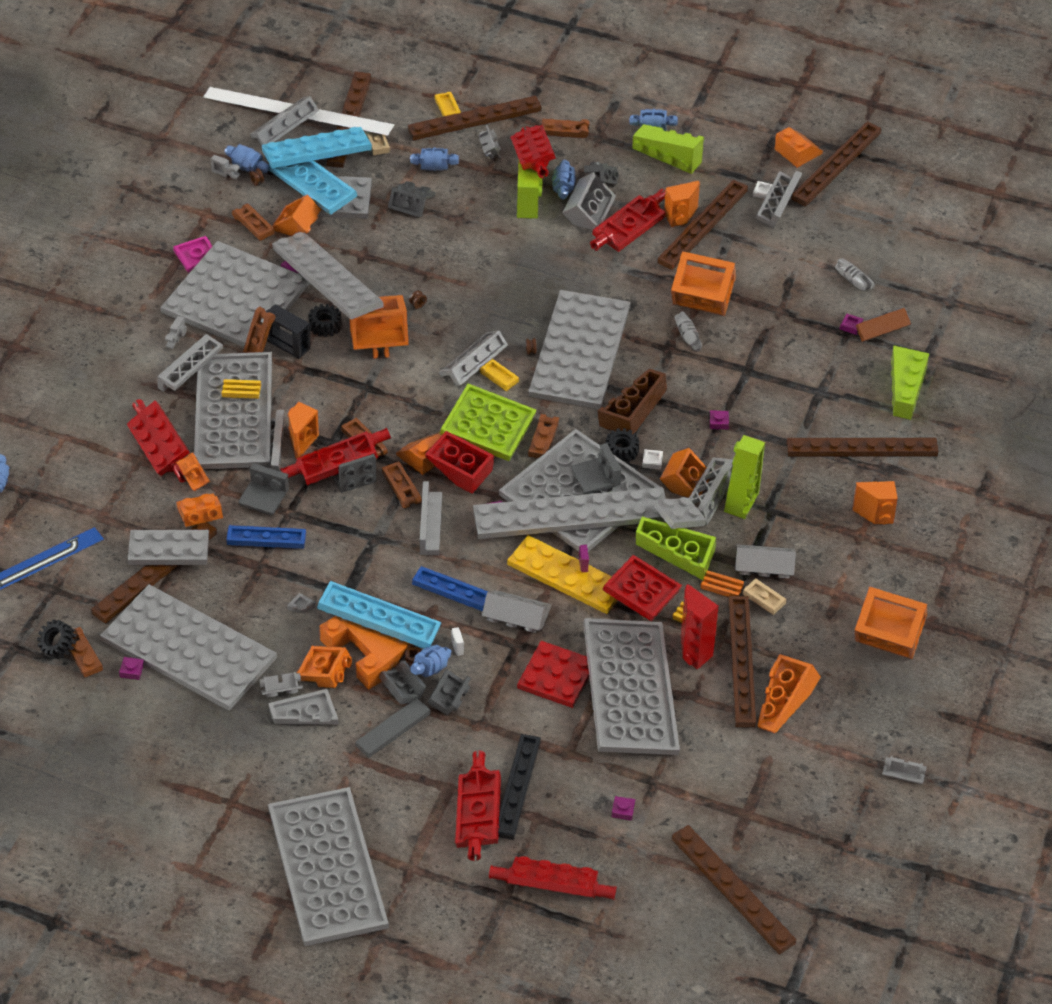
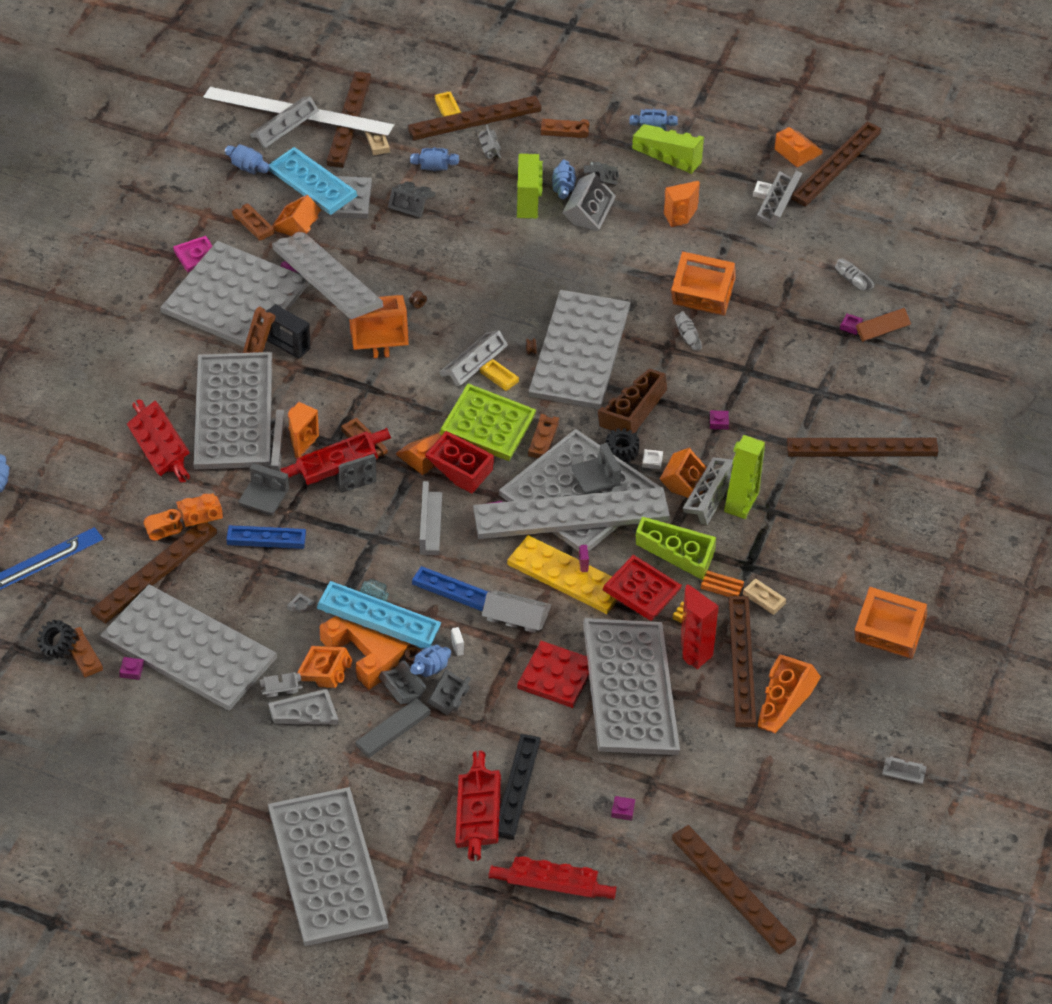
light grey plate [128,530,209,565] -> none
light grey fence [158,334,223,392] -> none
light grey plate [165,316,187,349] -> none
orange hips [176,452,210,492] -> none
light grey plate [211,155,240,179] -> none
yellow tile [222,379,261,399] -> none
reddish brown bush [249,168,265,186] -> none
medium azure plate [262,127,372,168] -> none
black tyre [309,304,342,337] -> none
dark orange plate [382,462,422,509] -> none
red plate [510,125,556,178] -> none
red plate [590,189,666,252] -> none
light grey plate [654,497,706,529] -> none
reddish brown plate [657,179,748,270] -> none
light grey slope [735,544,796,578] -> none
orange slope [852,481,898,525] -> none
lime wedge [891,345,929,420] -> none
none -> orange piece [143,509,183,541]
none -> clear light blue head [359,579,390,602]

